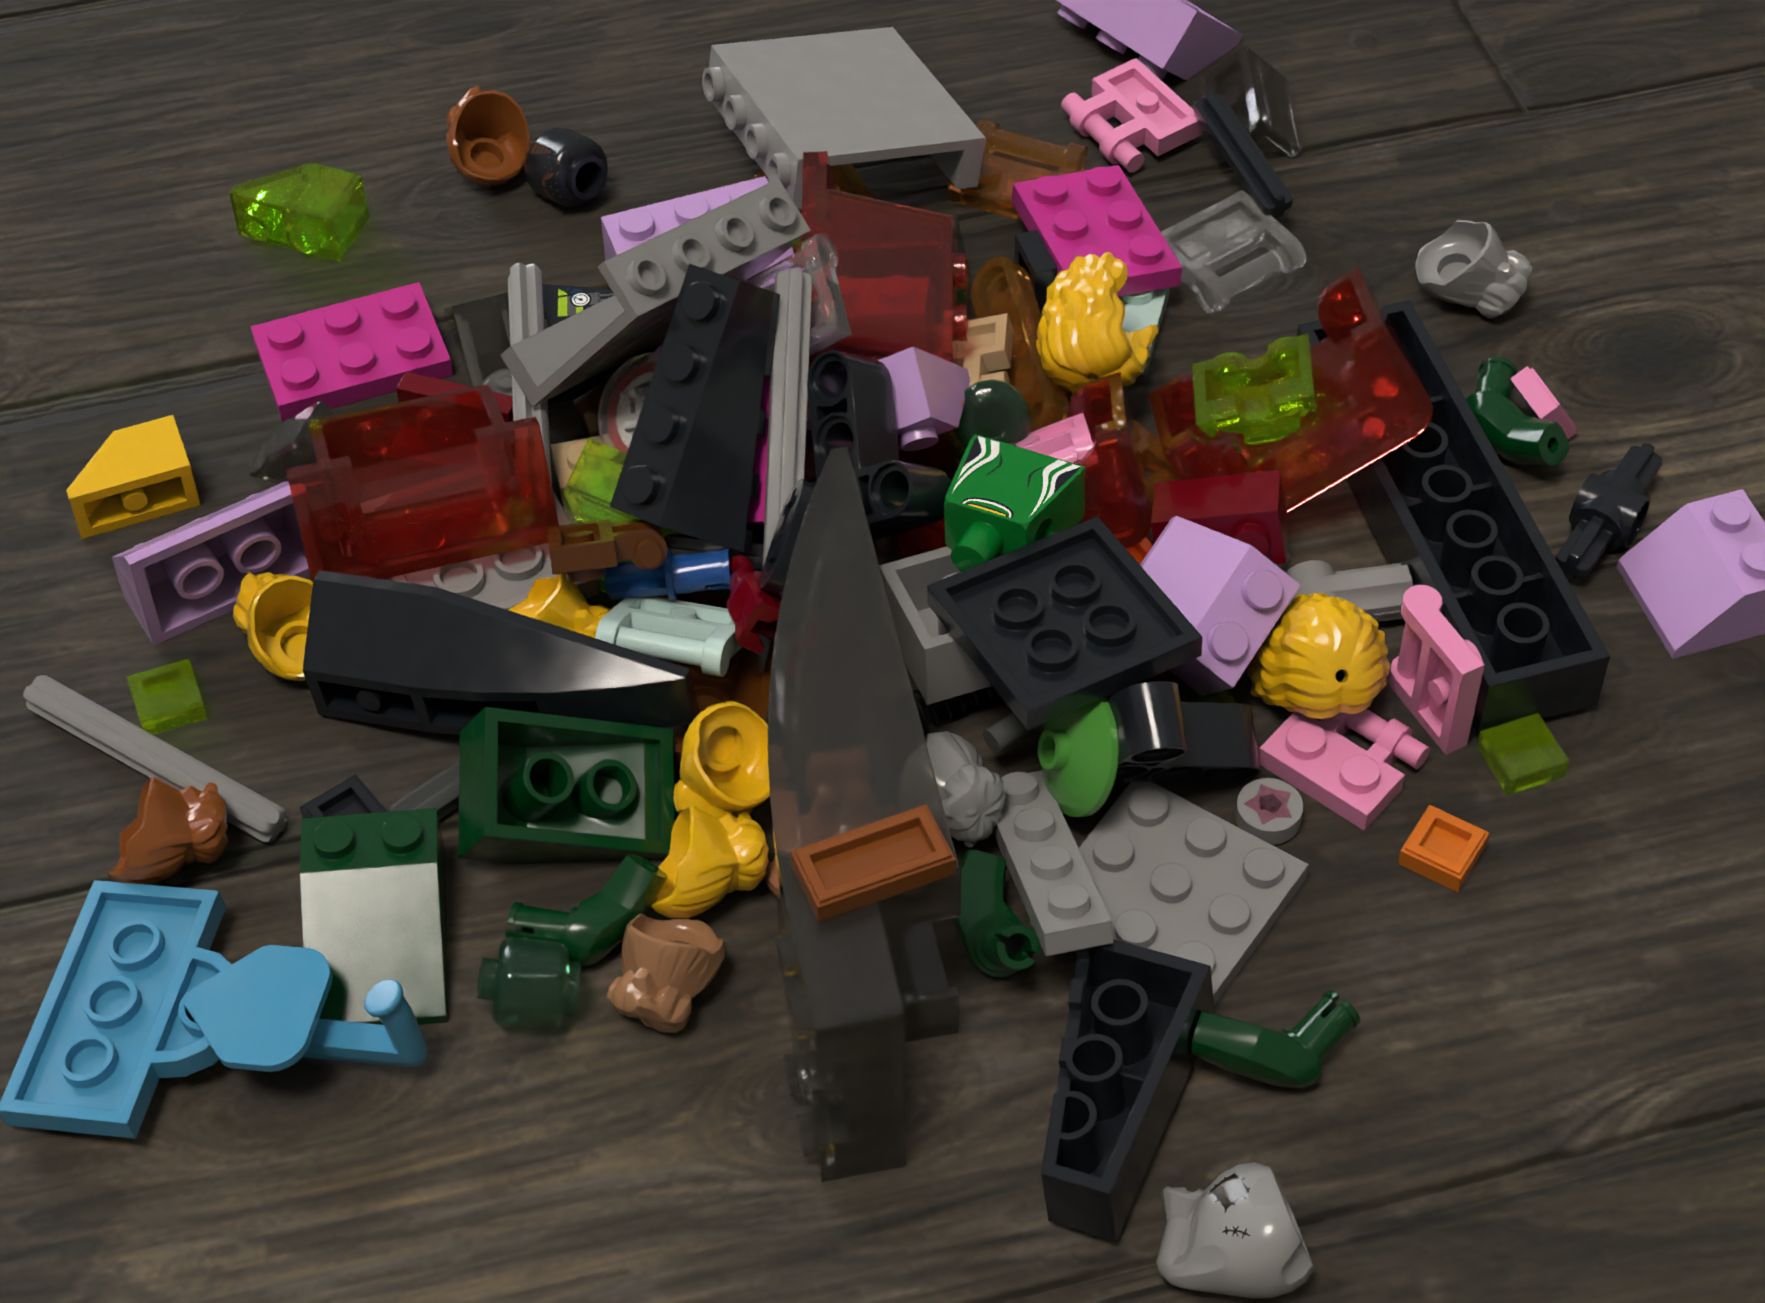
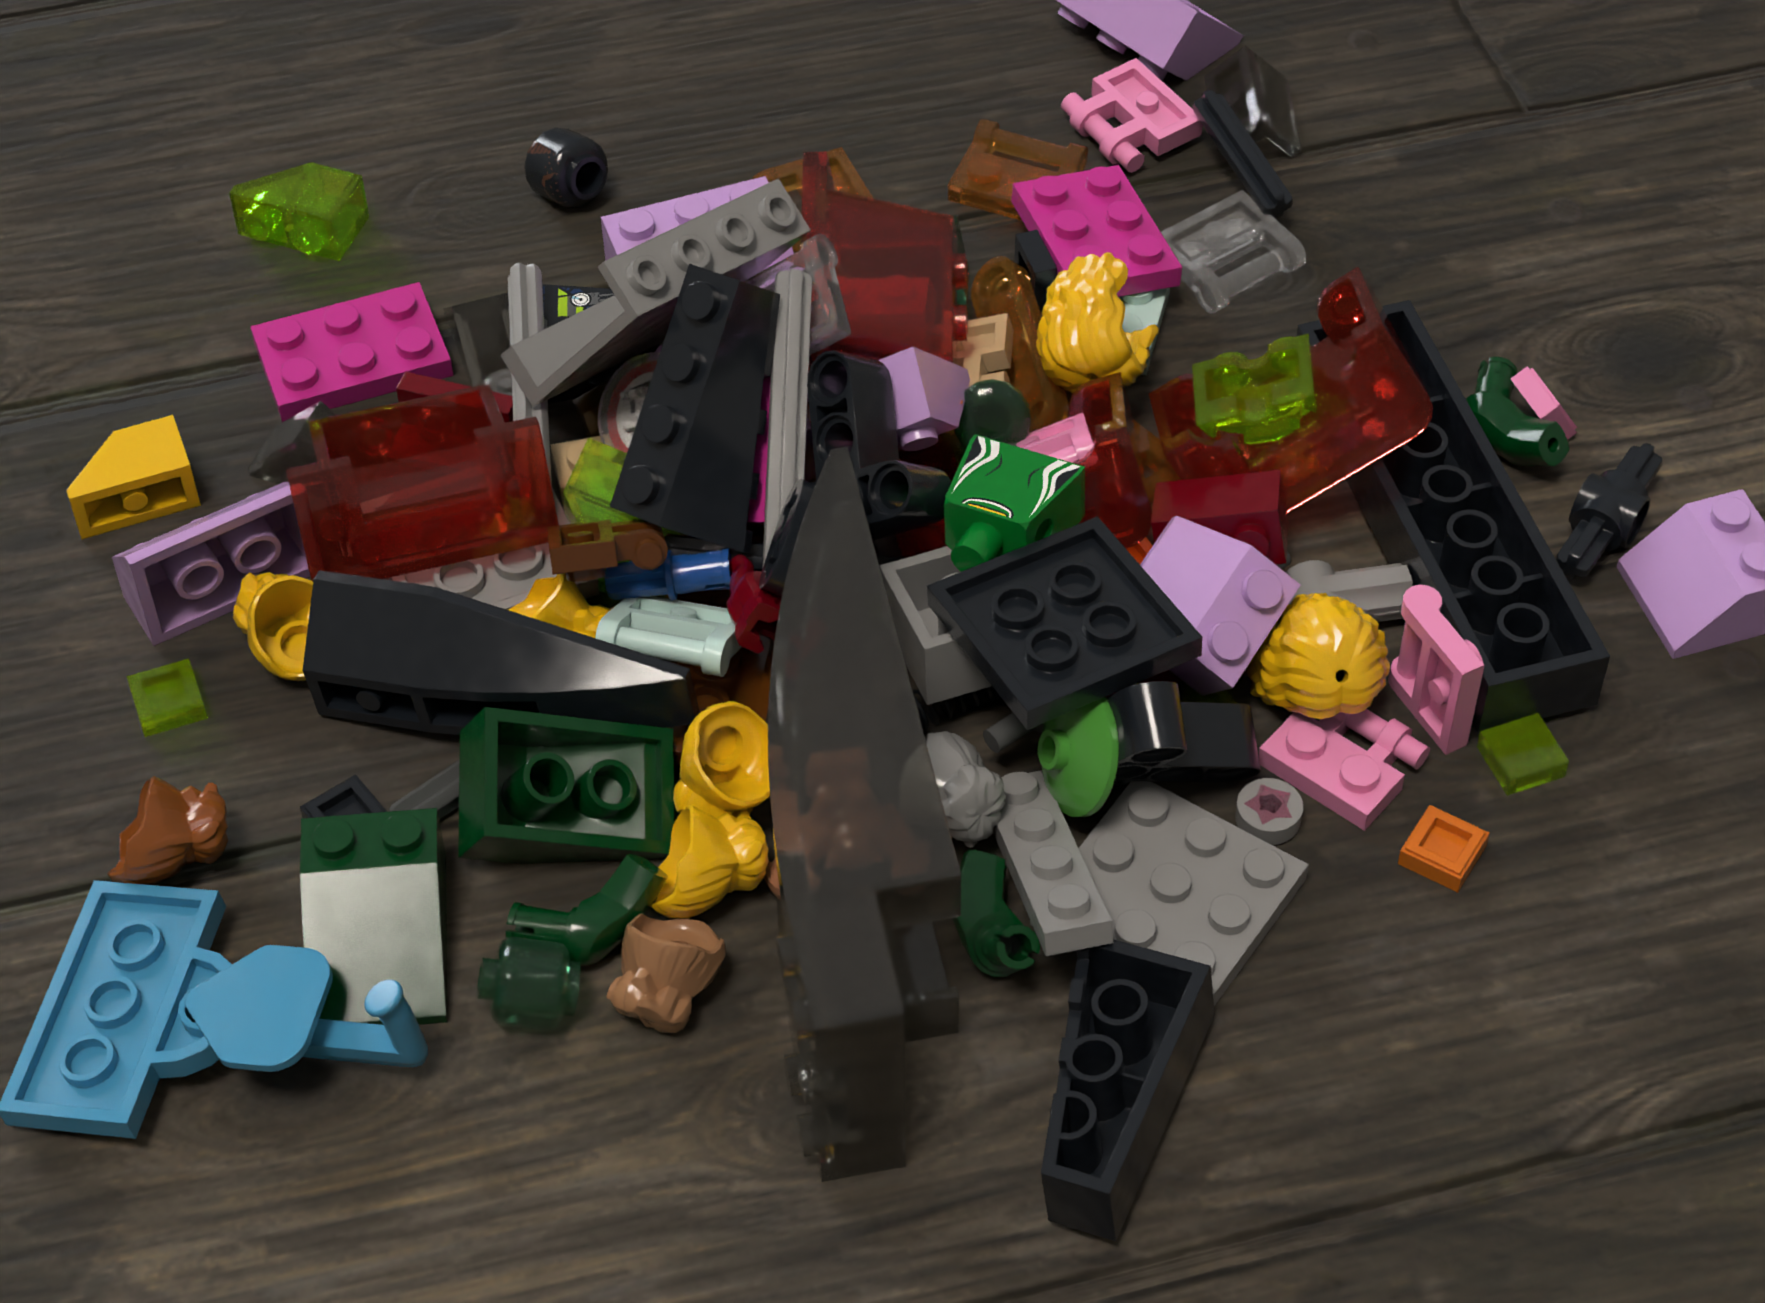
light grey axle [23,675,288,843] -> none
dark orange hair [446,86,530,187] -> none
light grey panel [702,27,986,209] -> none
dark orange tile [790,804,956,922] -> none
light grey piece [1156,1162,1315,1299] -> none
dark green arm [1191,990,1361,1089] -> none
light grey hair [1415,220,1532,319] -> none

